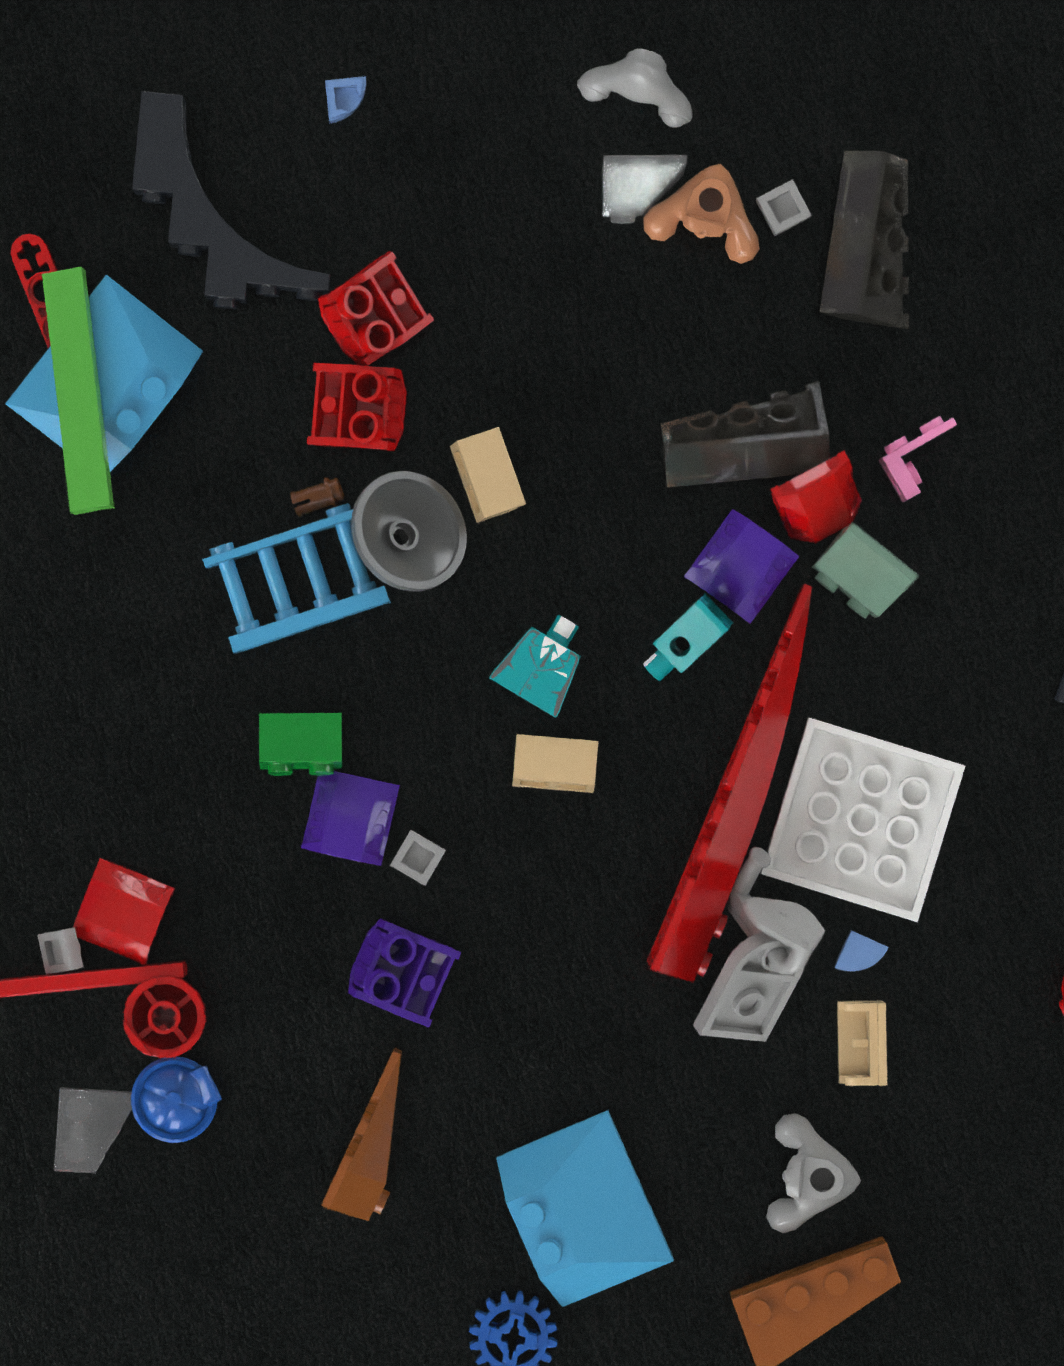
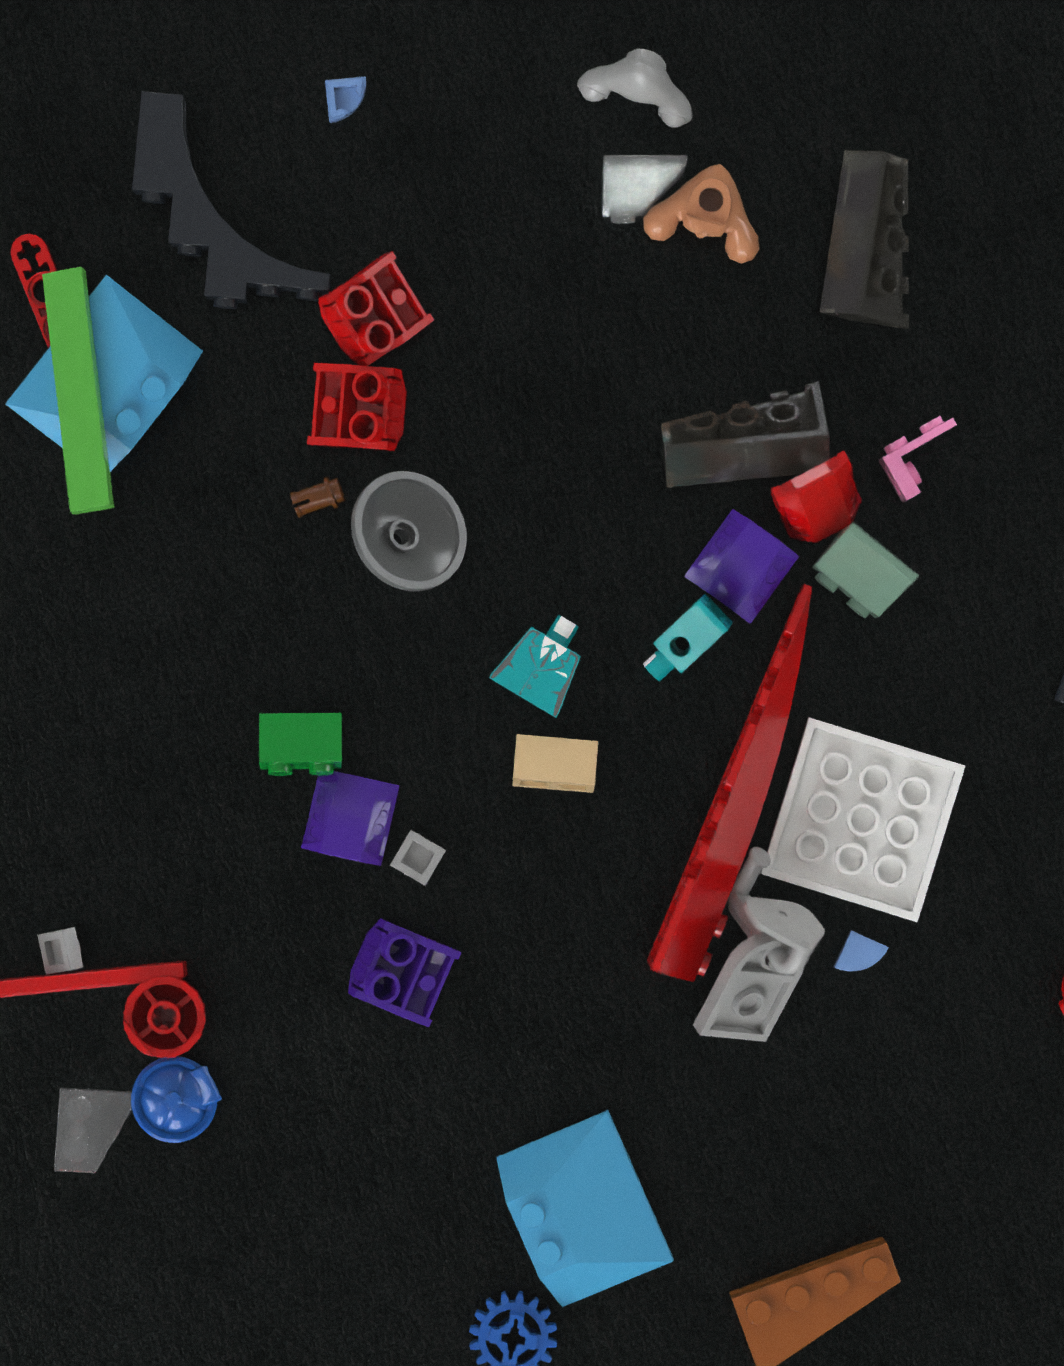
red slope [73,858,175,965] -> none
dark azure fence [203,503,391,654] -> none
dark orange wedge [322,1048,402,1221] -> none
tan hinge [450,427,526,523] -> none
light grey plate [756,179,812,236] -> none
light grey head [766,1113,861,1233] -> none
tan hinge [837,1000,887,1086] -> none

